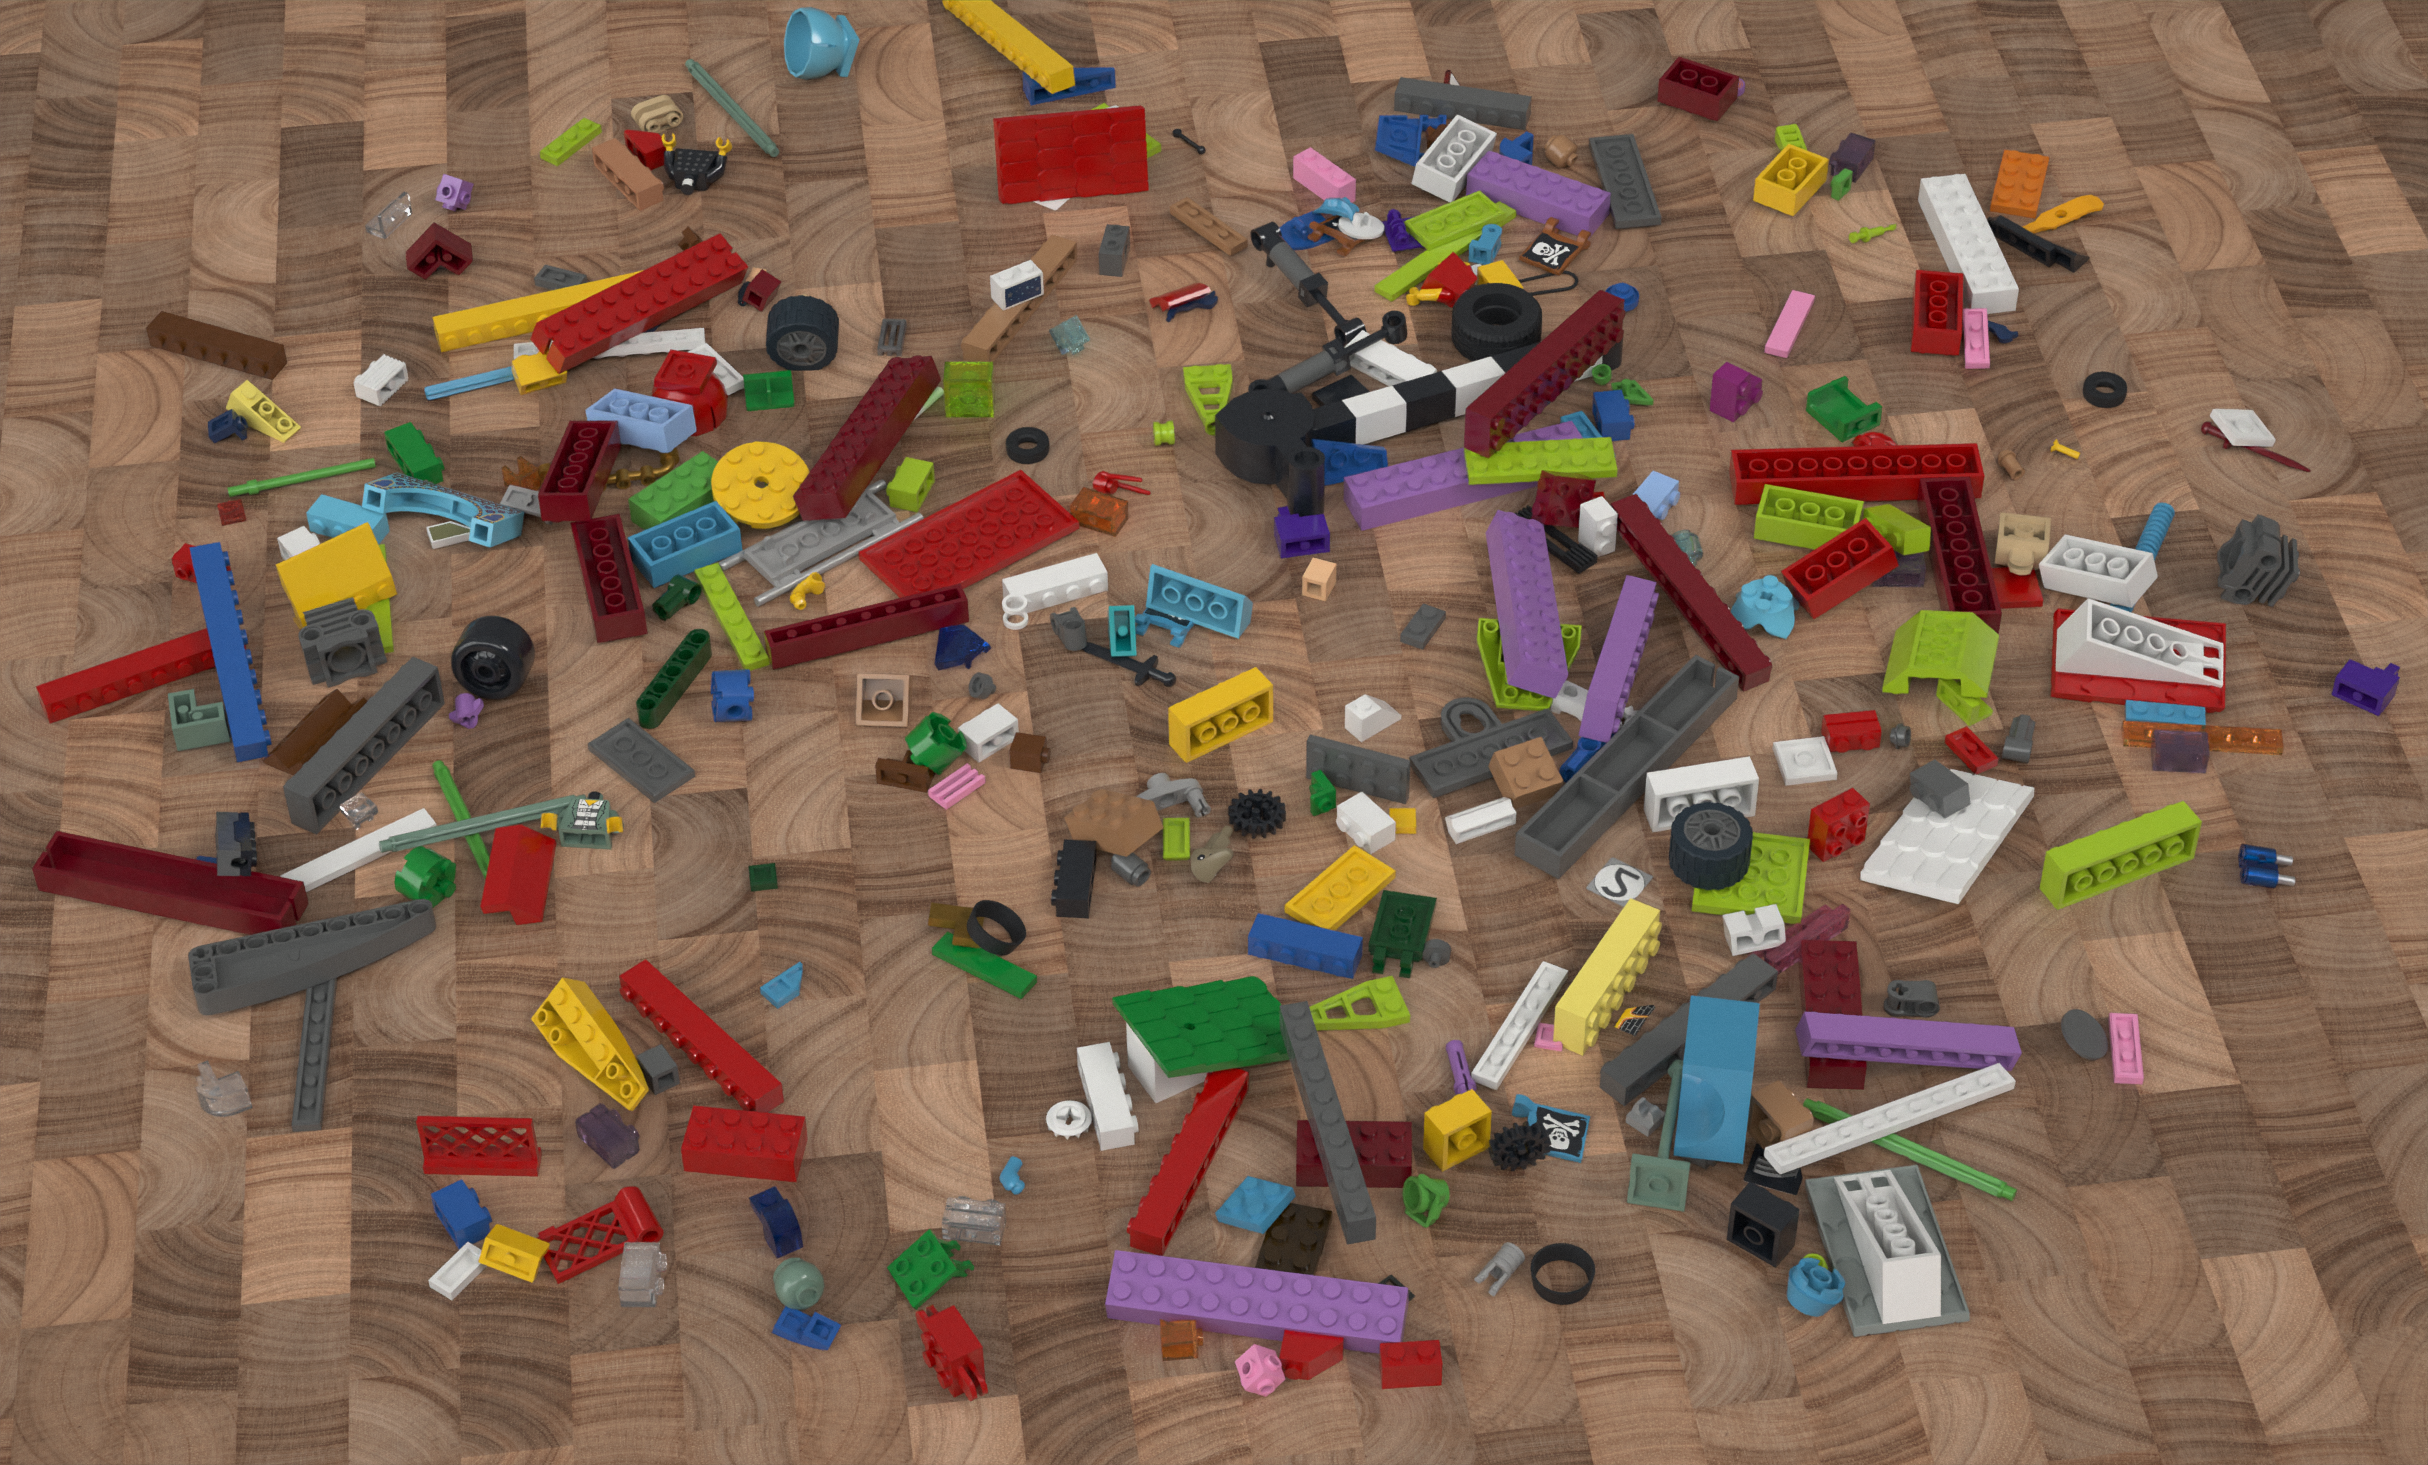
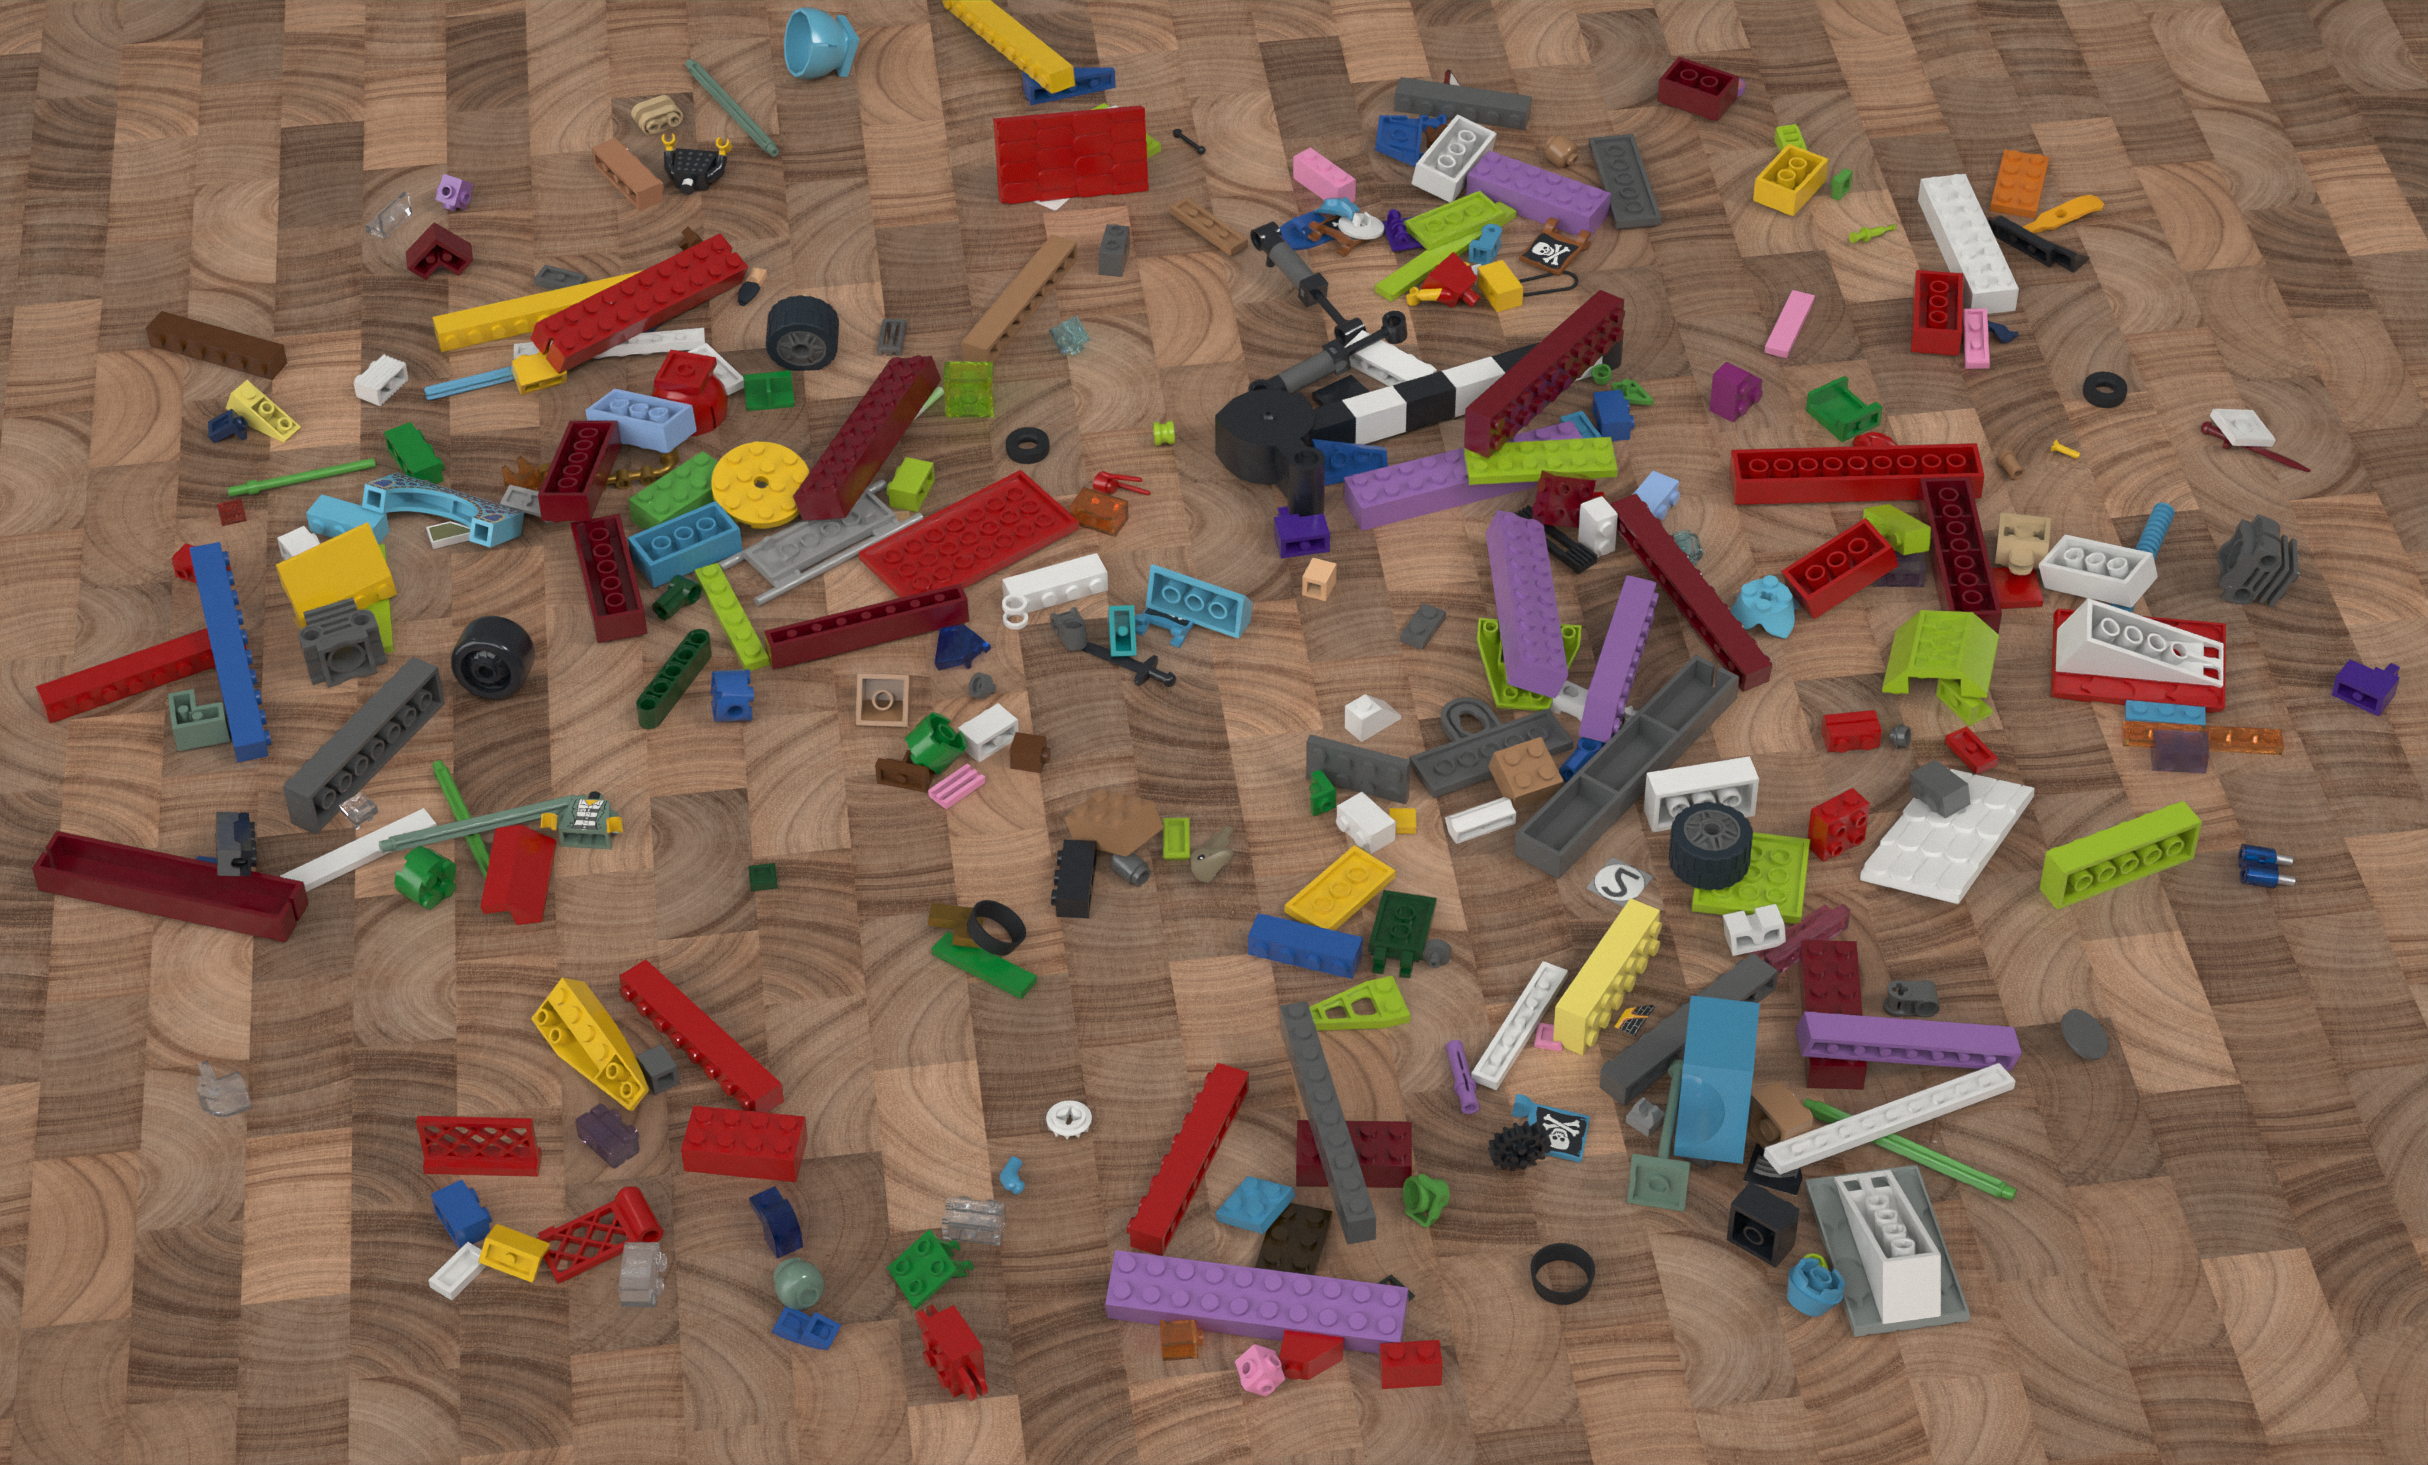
dark grey beam [188,899,436,1015] -> none
reddish brown slope [262,689,367,776] -> none
dark grey tile [291,977,338,1132] -> none
medium lavender piece [449,693,484,729] -> none
lime plate [540,118,602,166] -> none
dark grey tile [588,718,695,803] -> none
red slope [624,129,669,171] -> none
dark red brick [742,269,782,312] -> none
dark azure tile [760,962,803,1009] -> none
yellow piece [789,572,825,610] -> none
white brick [990,260,1044,311] -> none
white brick [1077,1042,1139,1151] -> none
green piece [1112,976,1289,1103] -> none
light grey connector [1137,773,1211,825] -> none
red slope [1149,283,1211,312] -> none
dark blue hair [1166,291,1218,322] -> none
yellow brick [1168,667,1273,763] -> none
lime plate [1183,364,1233,436] -> none
black gear [1228,789,1286,839] -> none
yellow brick [1423,1089,1492,1172] -> none
black tyre [1451,283,1542,362] -> none
light grey hinge [1474,1242,1525,1296] -> none
blue brick [1499,131,1534,165] -> none
blue plate [1605,283,1639,312] -> none
lime brick [1754,484,1864,550] -> none
white tile [1773,736,1838,786] -> none
clear purple brick [1829,133,1876,183] -> none
dark grey piece [2002,714,2036,764] -> none
bright pink tile [2108,1013,2144,1084] -> none

